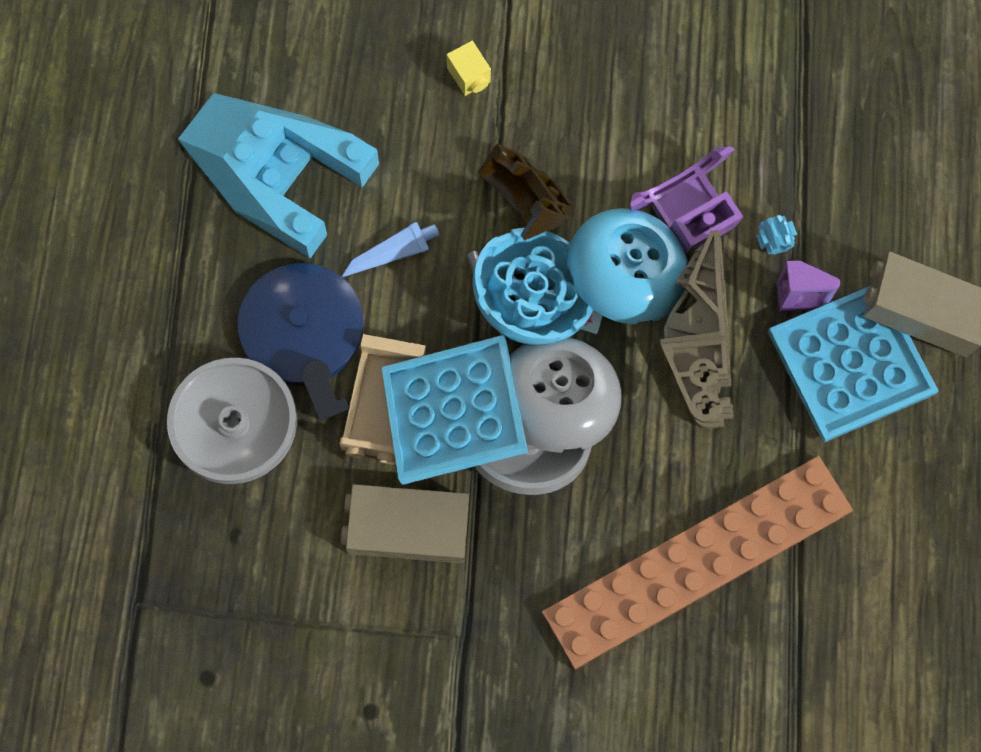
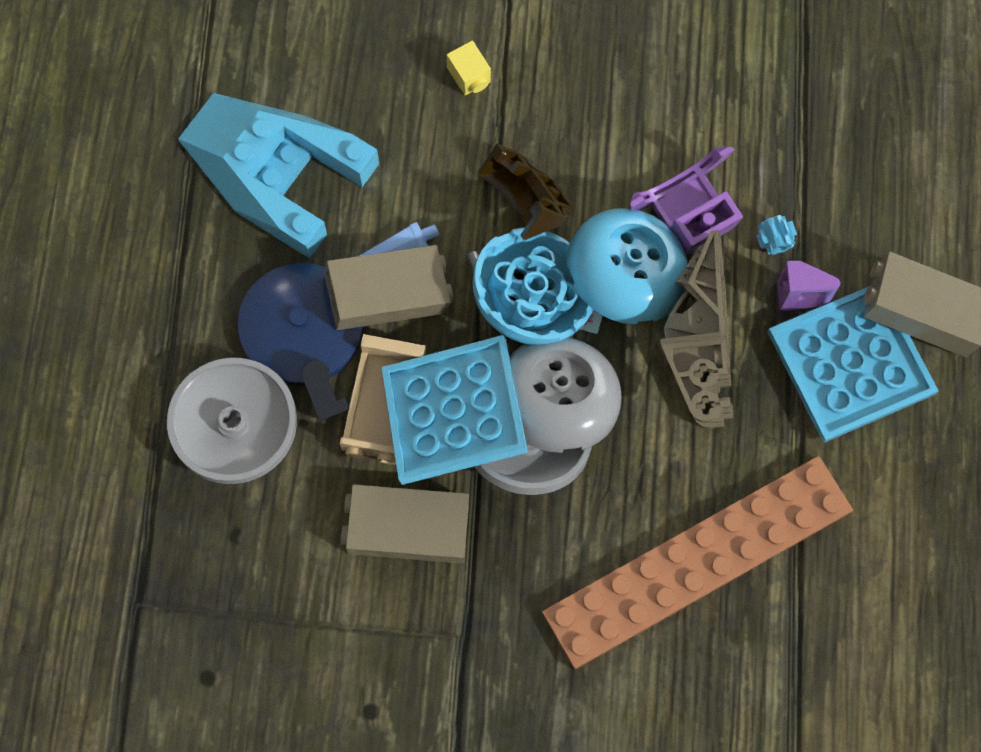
none -> dark tan brick [324,245,453,330]

